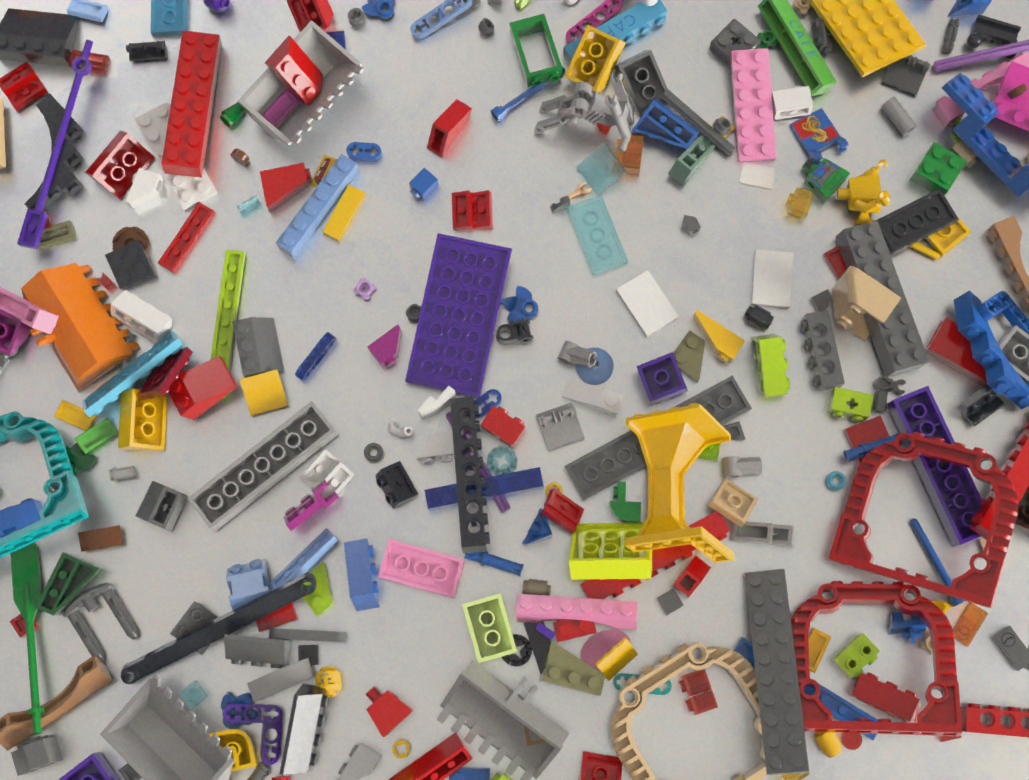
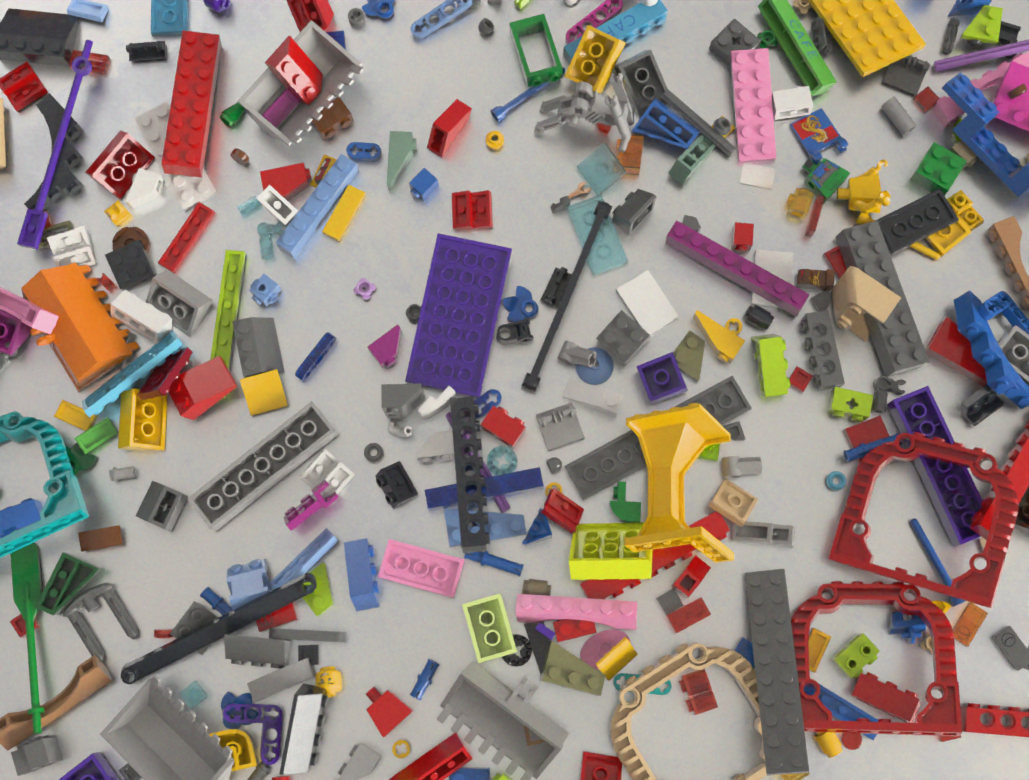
none -> white slope [47,226,96,267]
none -> yellow tile [104,200,132,227]
none -> light grey slope [146,269,212,336]
none -> clear red tile [154,628,173,638]
none -> blue axle [200,587,233,616]
none -> medium blue brick [249,274,281,306]
none -> white slope [257,185,298,227]
none -> clear light blue bar [257,222,285,259]
none -> reddish brown brick [311,97,353,140]
none -> dark grey slope [381,383,425,422]
none -> sand green slope [387,131,417,190]
none -> blue pin [410,658,440,701]
none -> medium blue wing [444,508,527,547]
none -> yellow plate [486,131,504,149]
none -> black piece [521,201,613,392]
none -> black hinge [540,267,572,308]
none -> dark grey hinge [546,457,562,474]
none -> dark grey brick [596,310,651,365]
none -> dark grey slope [612,189,657,235]
none -> magenta brick [665,220,810,317]
none -> clear red plate [666,597,711,634]
none -> yellow bush [724,318,742,335]
none -> red brick [731,222,754,253]
none -> red tile [789,366,813,393]
none -> reddish brown leg [797,269,835,291]
none -> clear red tile [804,196,824,238]
none -> clear red tile [913,86,940,112]
none -> yellow slope [947,190,984,231]
none -> lime wing [961,5,1003,45]

